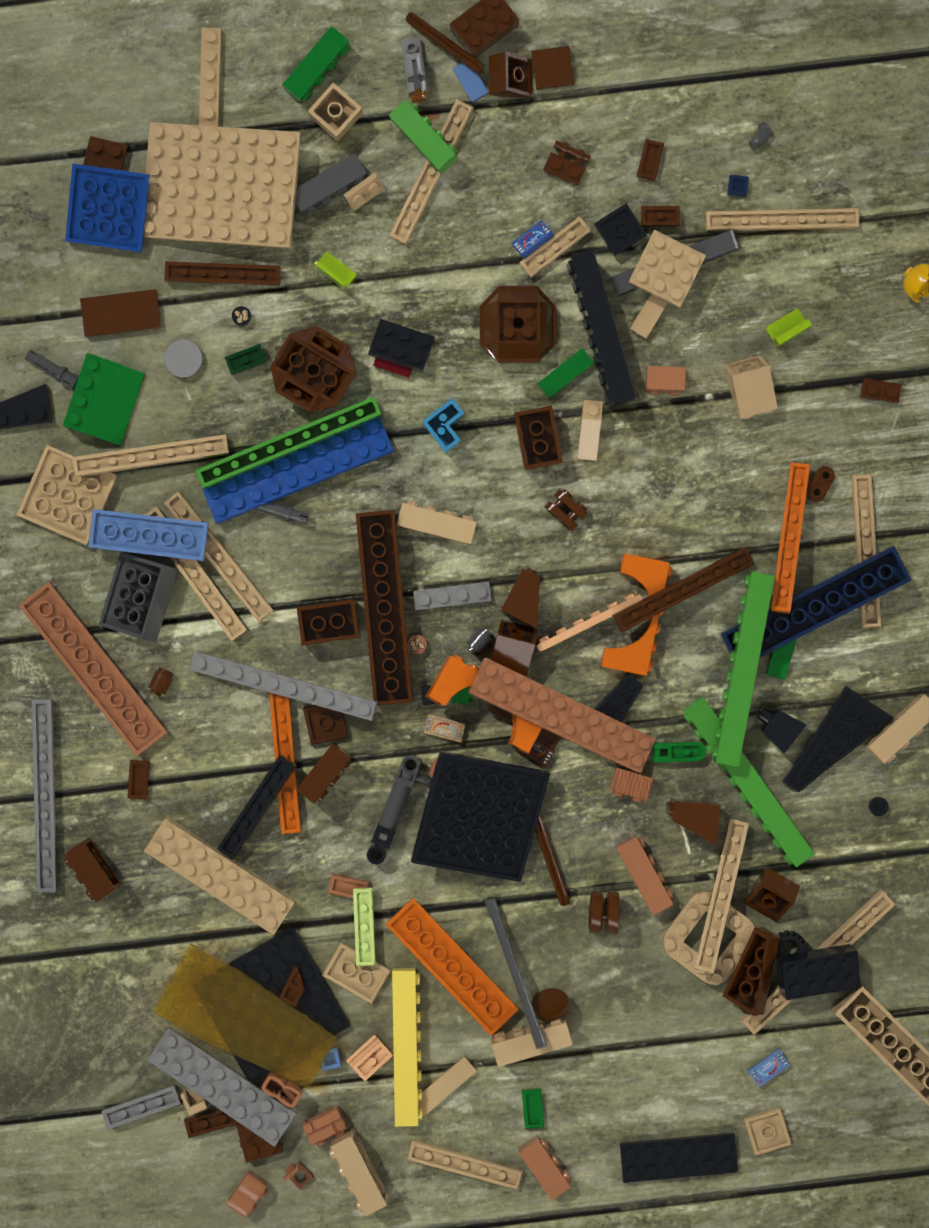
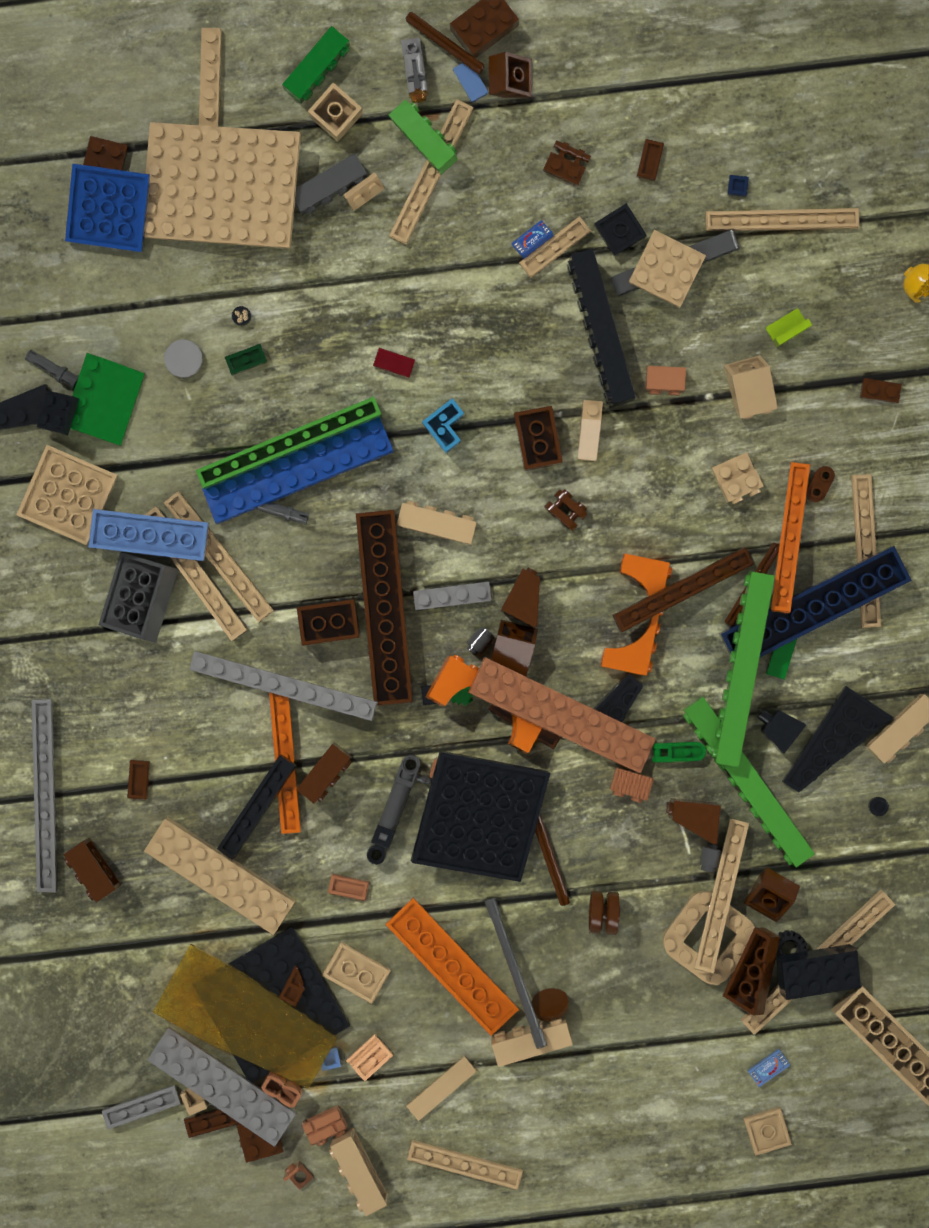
nougat plate [18,582,168,756] -> none
tan plate [72,434,229,478] -> none
reddish brown tile [80,289,161,337] -> none
reddish brown brick [148,667,173,697] -> none
reddish brown plate [164,261,281,286] -> none
nougat brick [226,1170,268,1218] -> none
reddish brown piece [270,326,356,413] -> none
reddish brown tile [303,705,349,745] -> none
lime panel [314,251,357,290] -> none
yellowish green tile [353,887,376,966] -> none
black plate [368,319,435,373] -> none
light yellow brick [392,968,422,1127] -> none
tile [408,635,427,654] -> none
tan tile [424,714,466,743] -> none
reddish brown piece [480,286,556,364] -> none
reddish brown tile [513,739,555,767] -> none
nougat brick [518,1135,571,1200] -> none
green tile [522,1088,544,1129] -> none
reddish brown tile [531,46,574,90] -> none
light nougat plate [536,593,642,652] -> none
green tile [537,348,594,399] -> none
nougat brick [615,835,674,916] -> none
black plate [619,1132,738,1183] -> none
tan tile [629,294,668,339] -> none
reddish brown plate [641,206,680,227] -> none
dark grey arm [748,122,771,150] -> none
none -> black plate [37,391,79,436]
none -> dark grey brick [700,843,722,873]
none -> tan plate [711,452,764,504]
none -> reddish brown axle [725,542,780,626]

